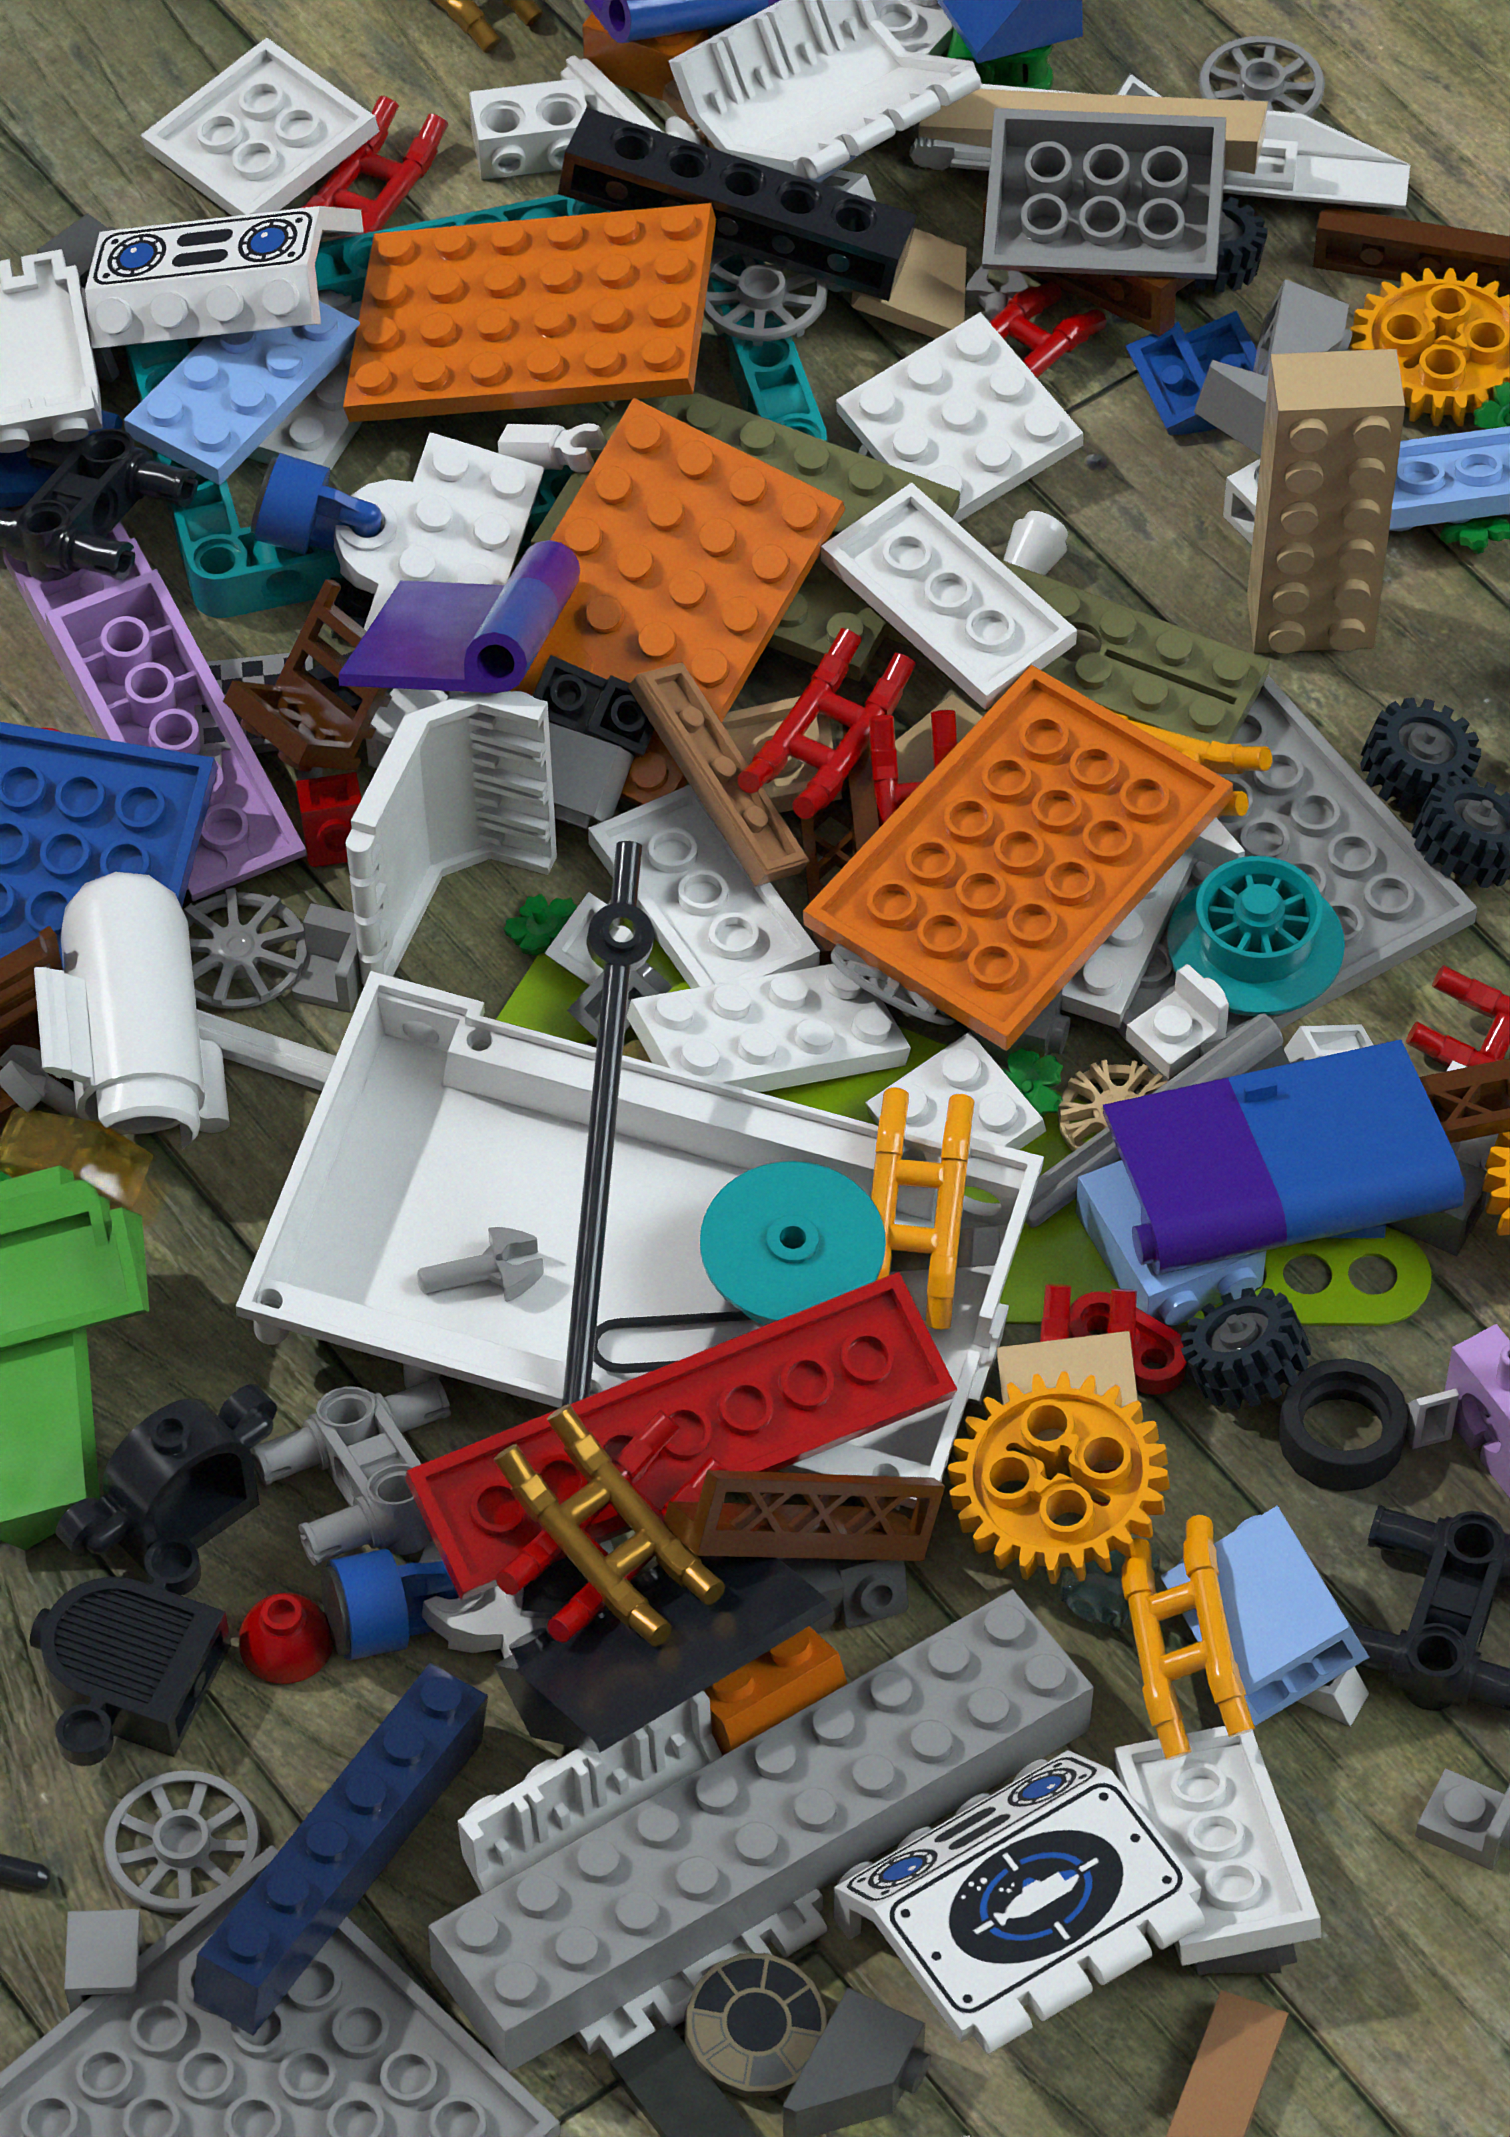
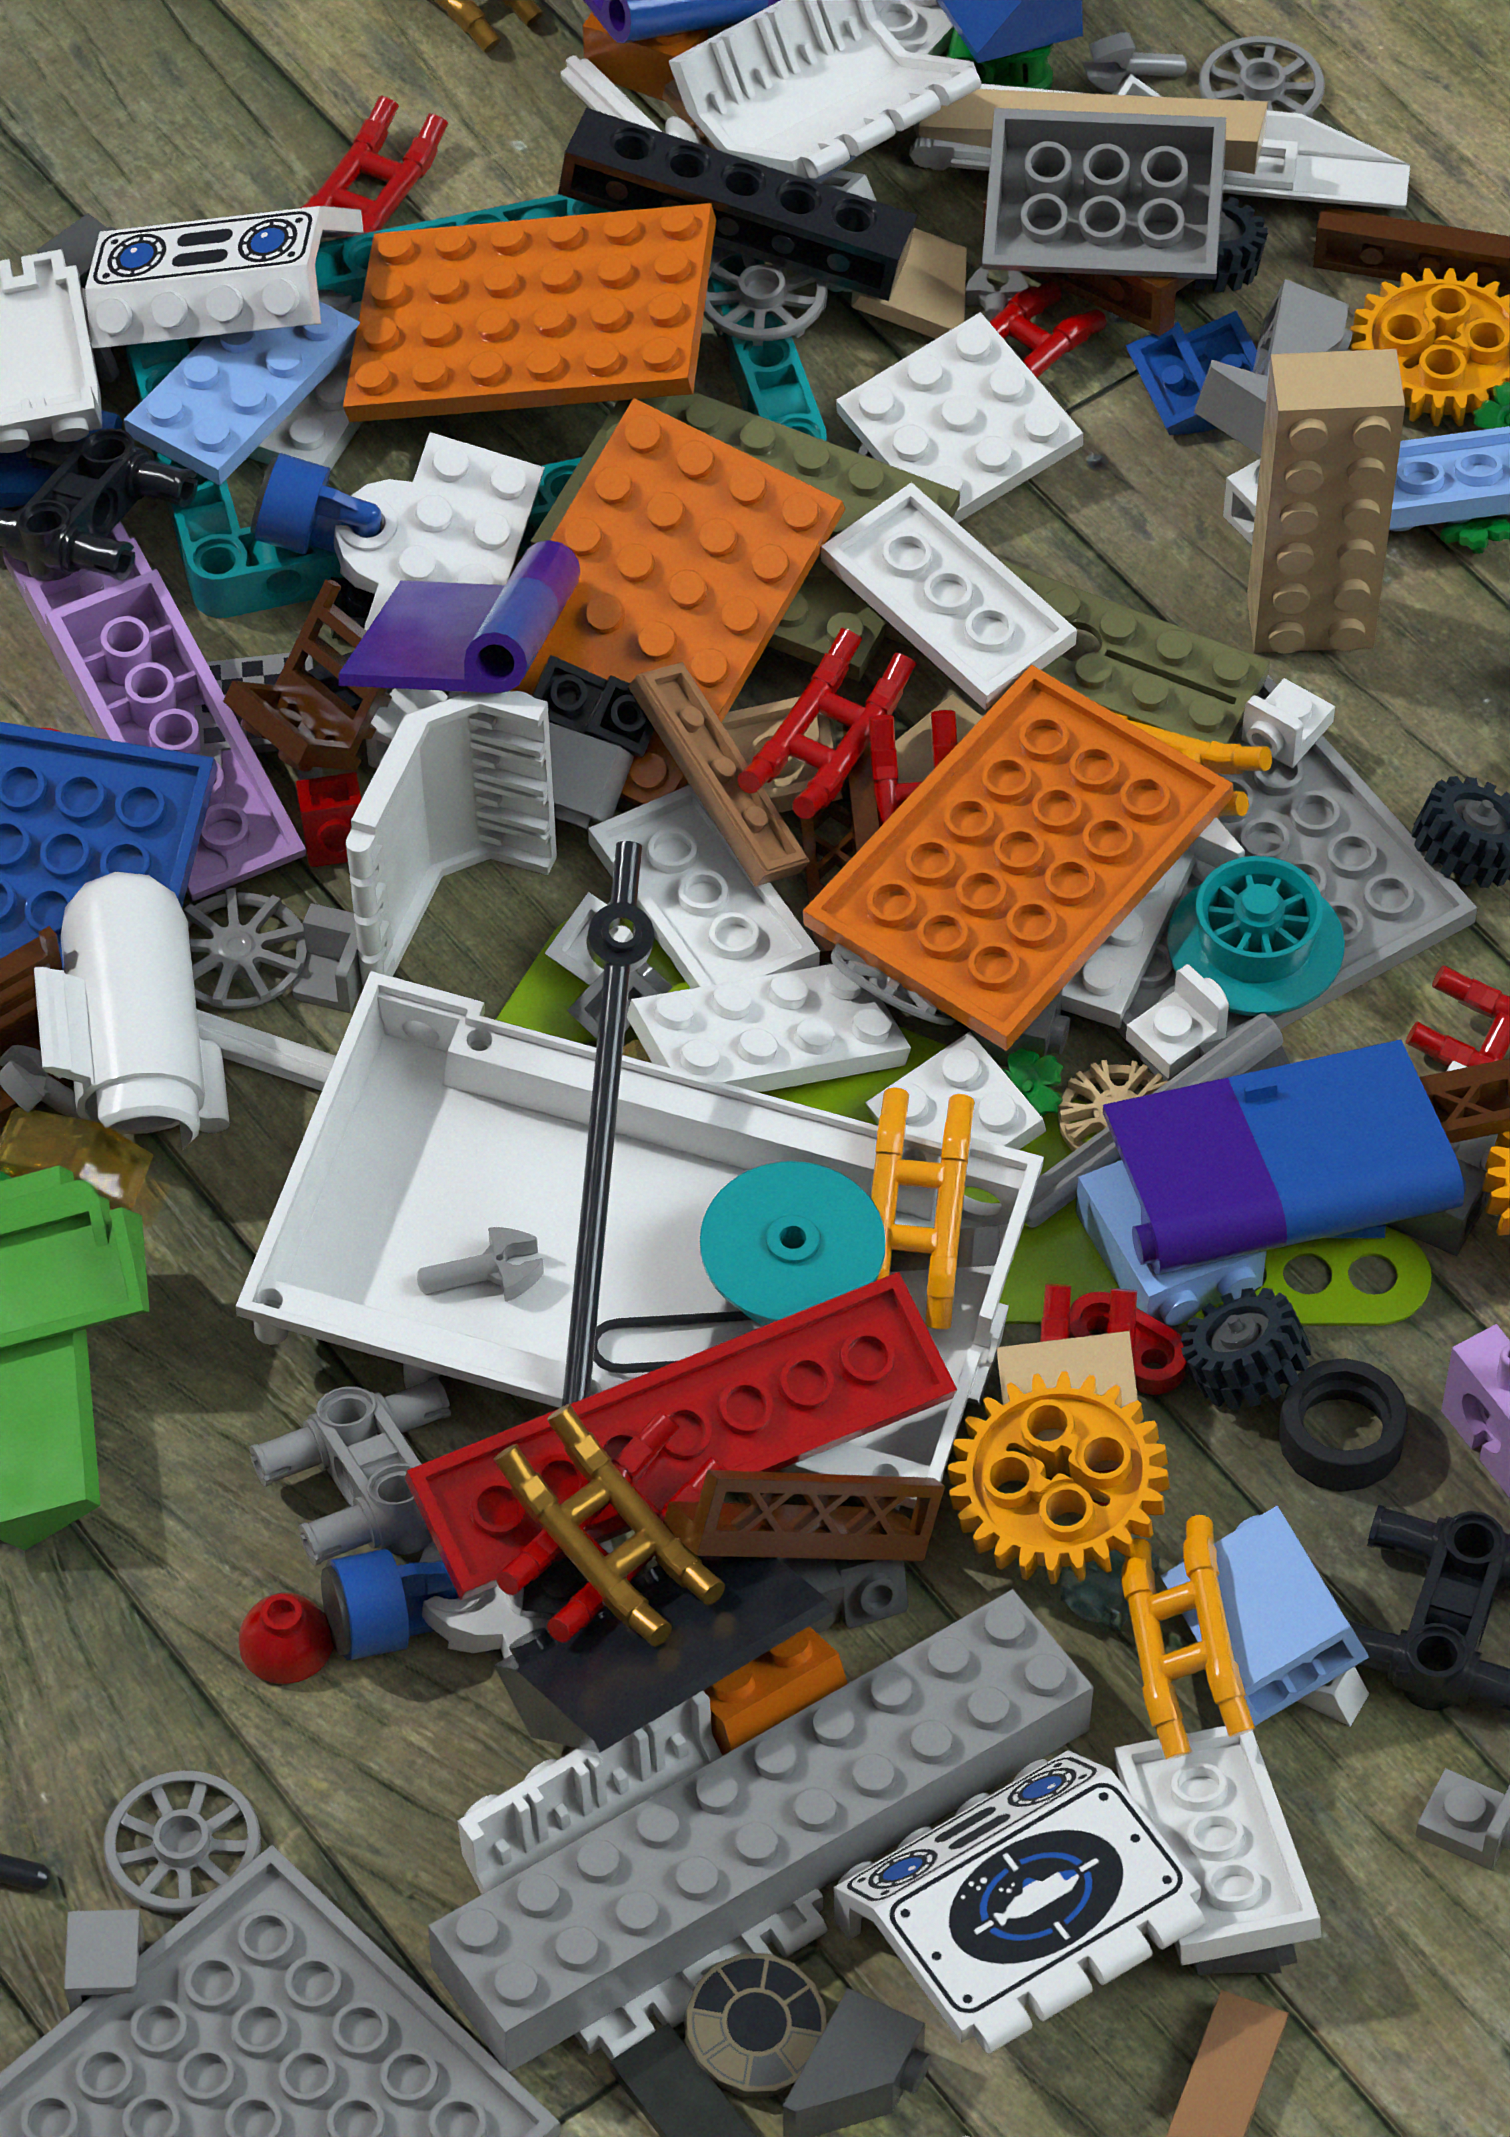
black piece [29,1536,231,1766] -> none
black piece [56,1384,277,1573] -> none
white plate [141,38,379,216] -> none
dark blue brick [193,1663,488,2036] -> none
white brick [469,78,587,180] -> none
white bar [498,424,607,472] -> none
green plant [503,894,577,955] -> none
white cone [1003,511,1068,576] -> none
white piece [1284,1024,1373,1064] -> none
black wheel [1360,698,1481,814] -> none
white piece [1406,1389,1459,1449] -> none
none -> light grey bar [1082,32,1187,93]
none -> white bracket [1241,678,1335,768]

